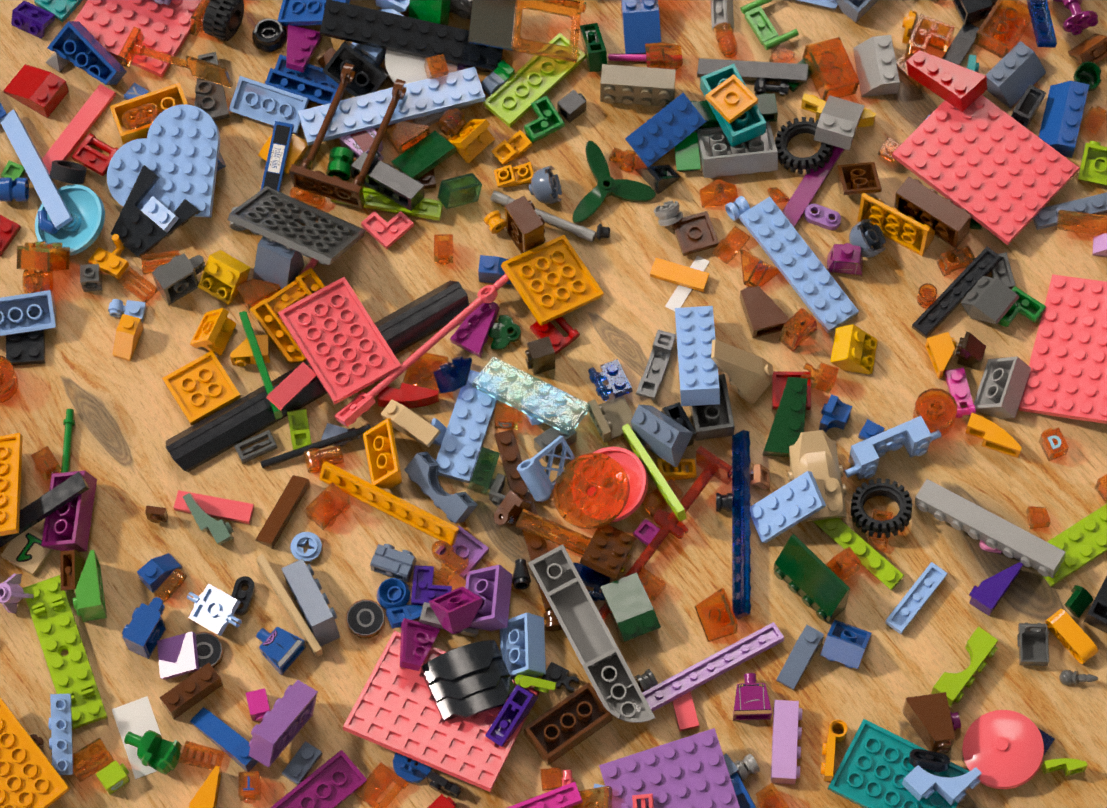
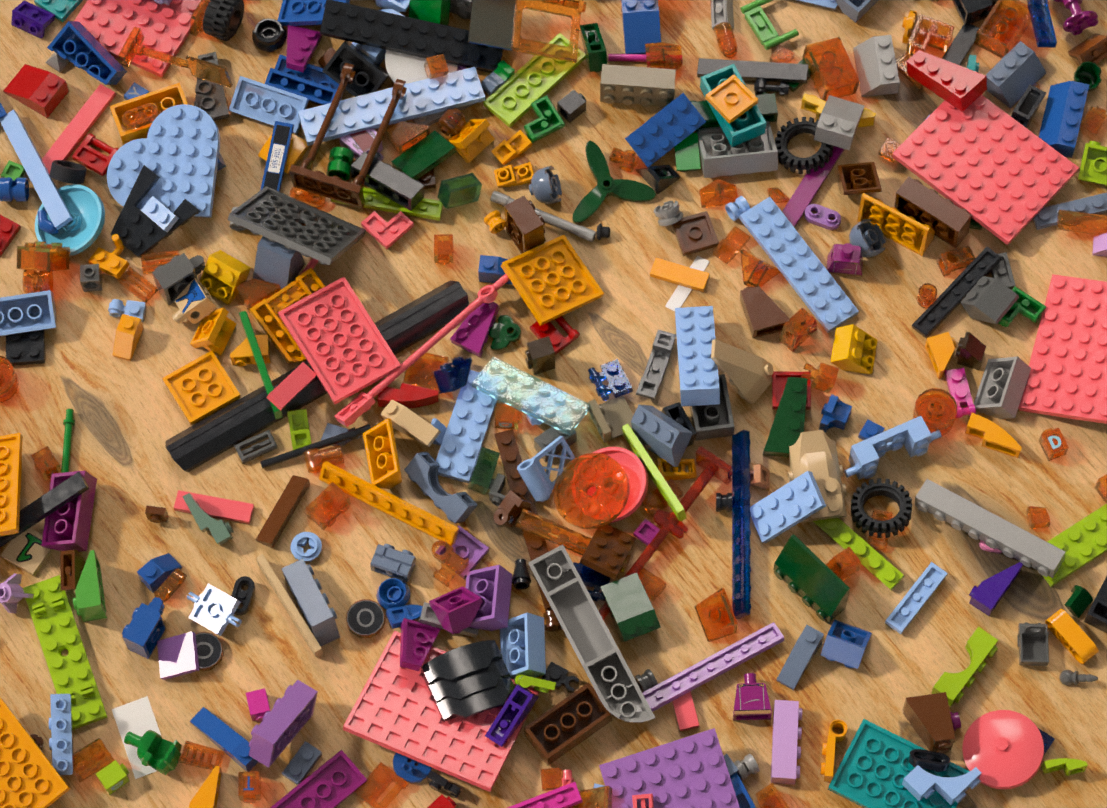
reddish brown brick [160,663,223,720] -> none
blue torso [256,627,306,675] -> none
dark purple plate [411,565,452,606] -> none
none -> tan torso [172,278,218,324]

